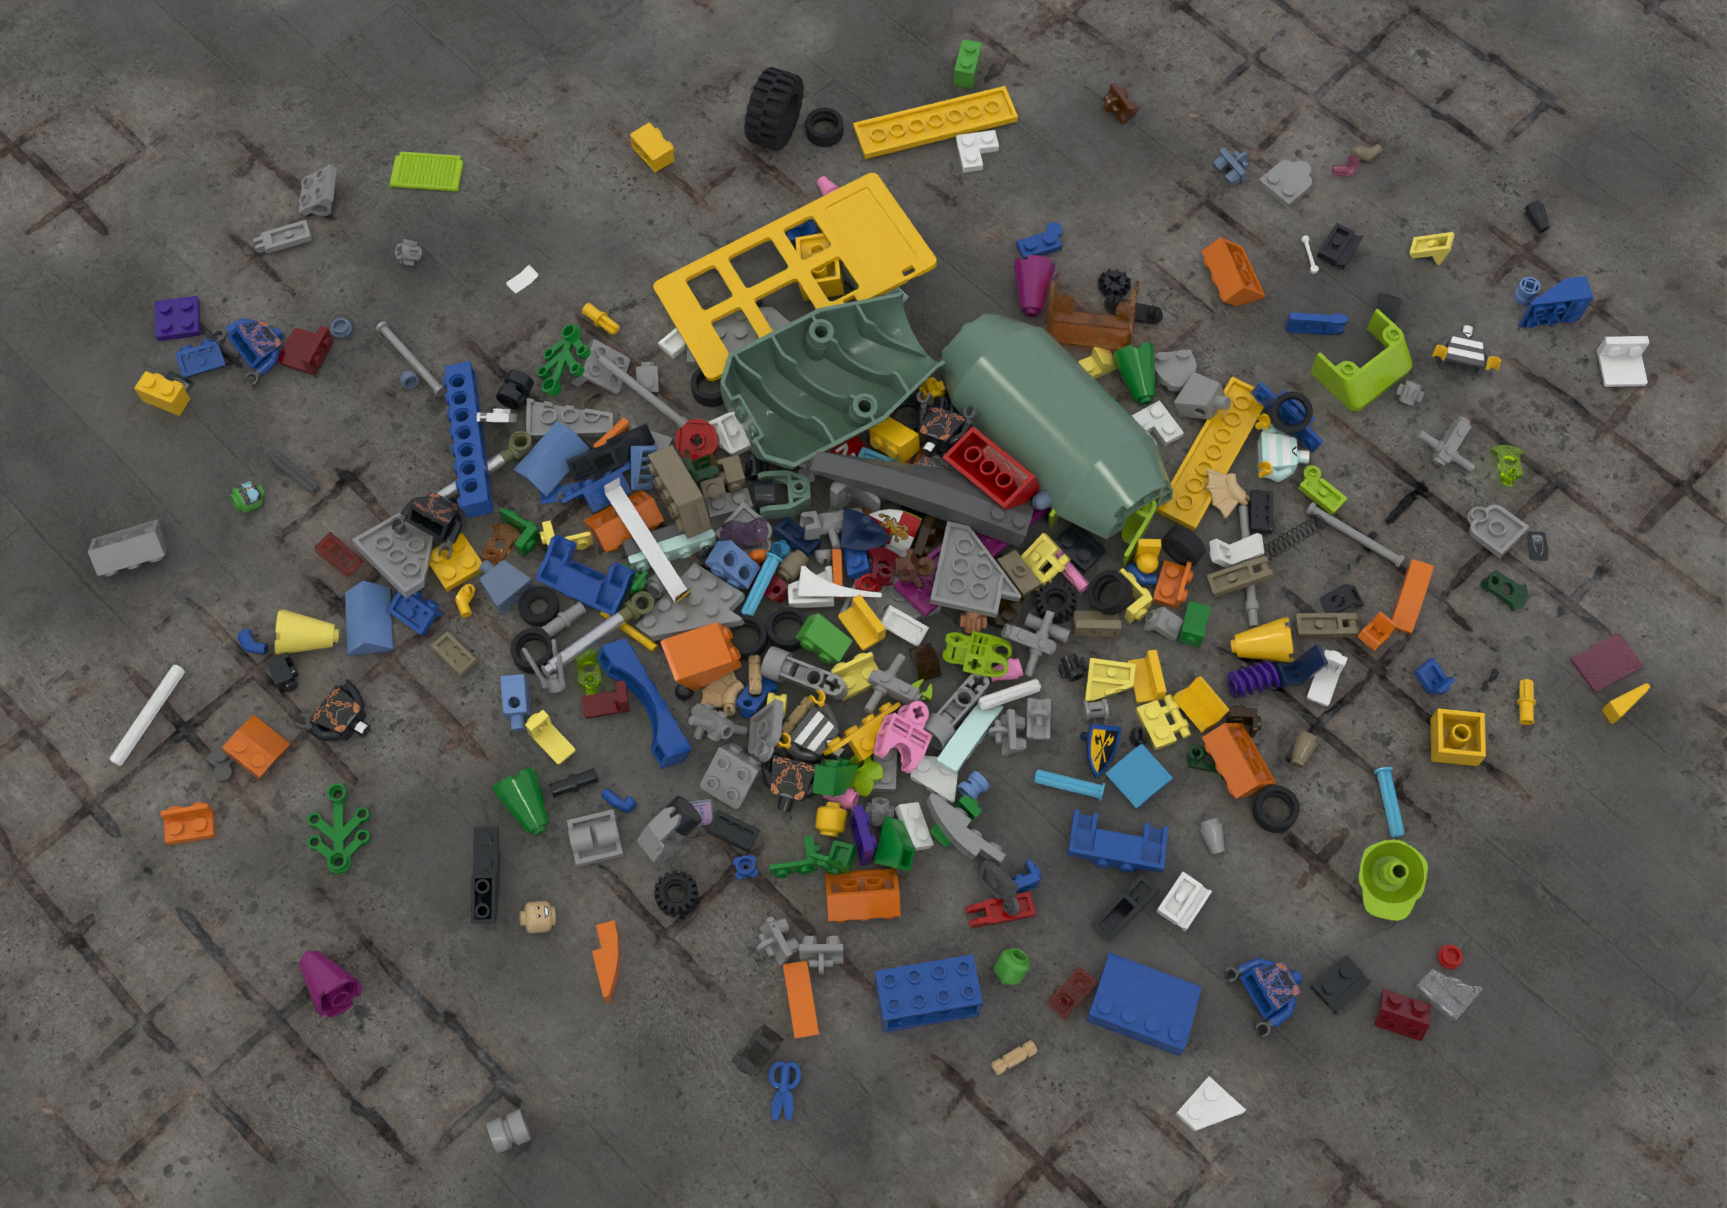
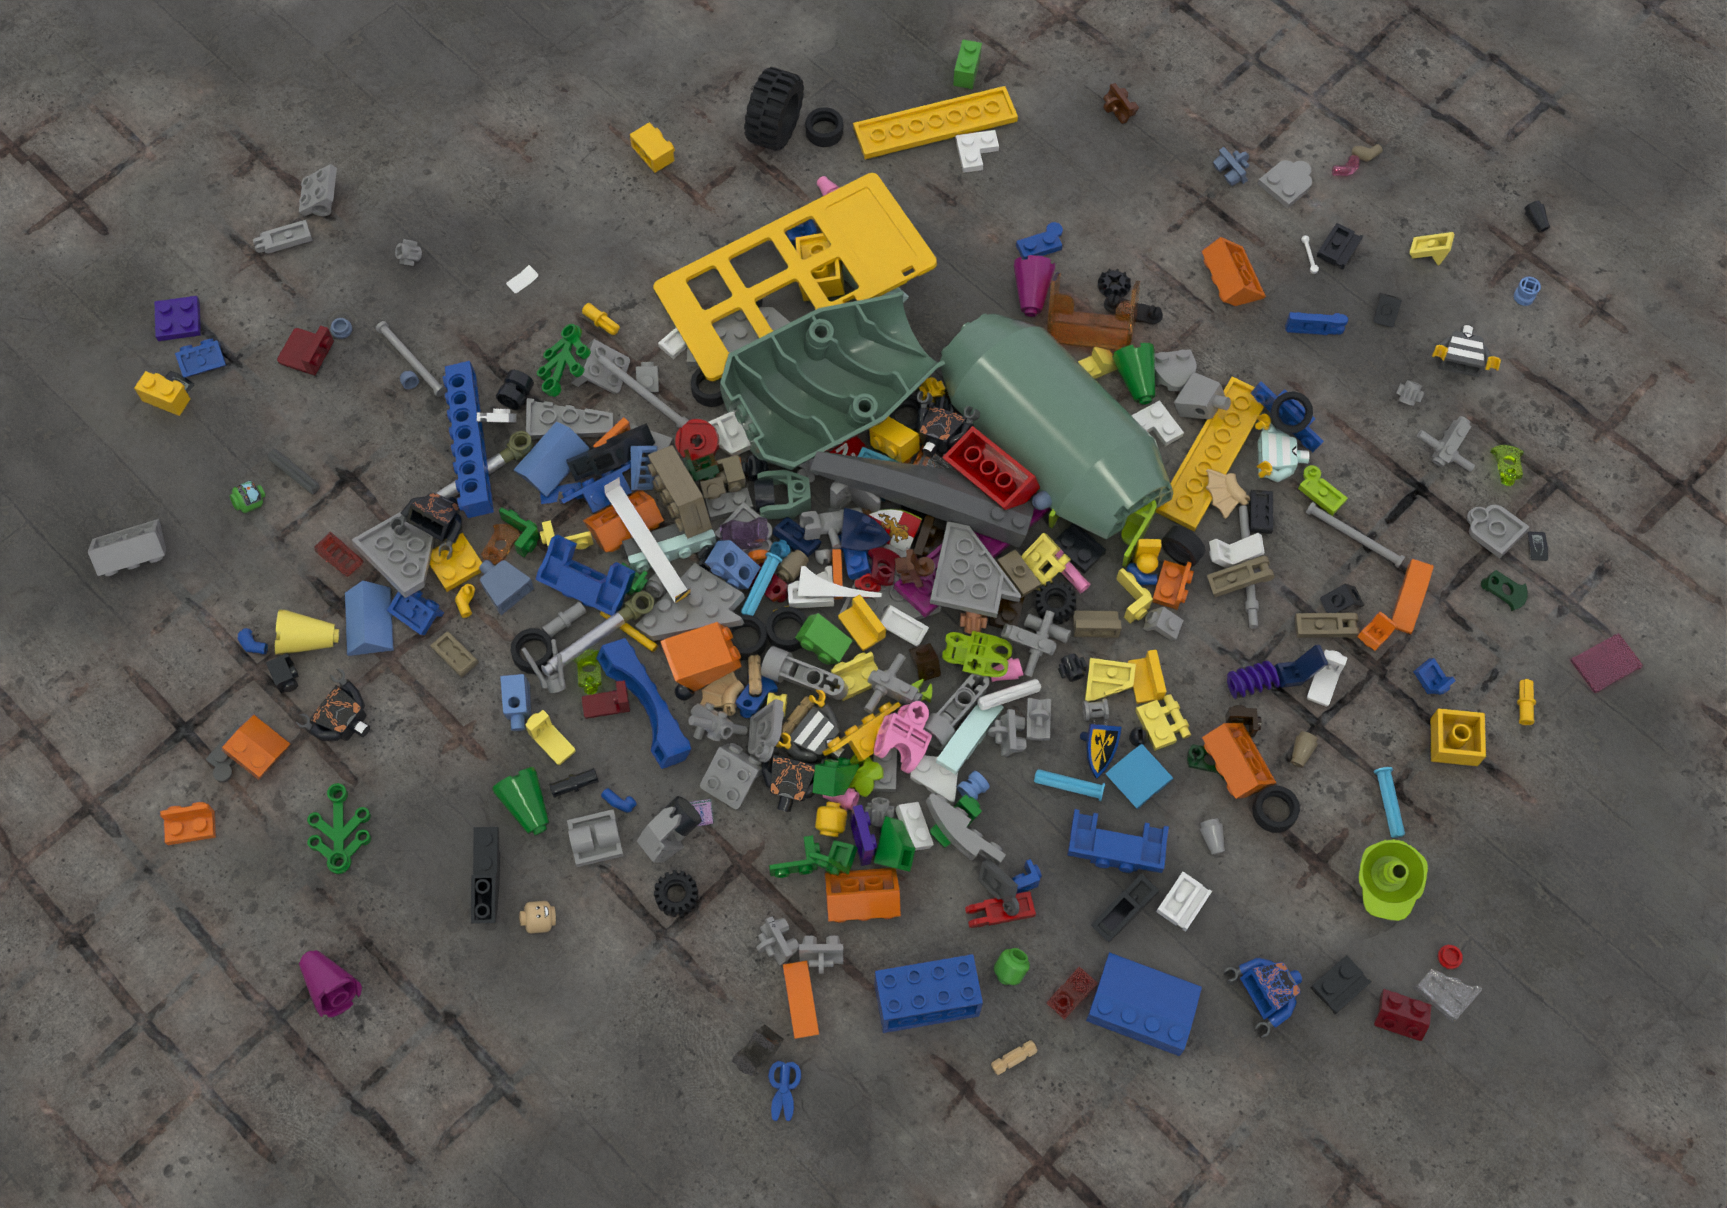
white axle [110,665,185,766] -> none
blue torso [212,318,283,387] -> none
lime window [389,152,464,192] -> none
light grey wheel [486,1109,532,1154] -> none
black tyre [518,586,560,627] -> none
orange slope [592,920,621,1003] -> none
black plate [707,810,760,853] -> none
blue plate [733,855,759,880] -> none
black tyre [1087,570,1133,615] -> none
yellow panel [1173,676,1229,733] -> none
white wing [1176,1076,1246,1132] -> none
green bracket [1178,601,1210,648] -> none
yellow cone [1230,617,1294,663] -> none
black piece [1253,514,1326,560] -> none
lime windscreen [1310,309,1413,411] -> none
blue slope [1518,276,1593,328] -> none
white bracket [1597,336,1649,387] -> none
yellow slope [1602,683,1650,724] -> none

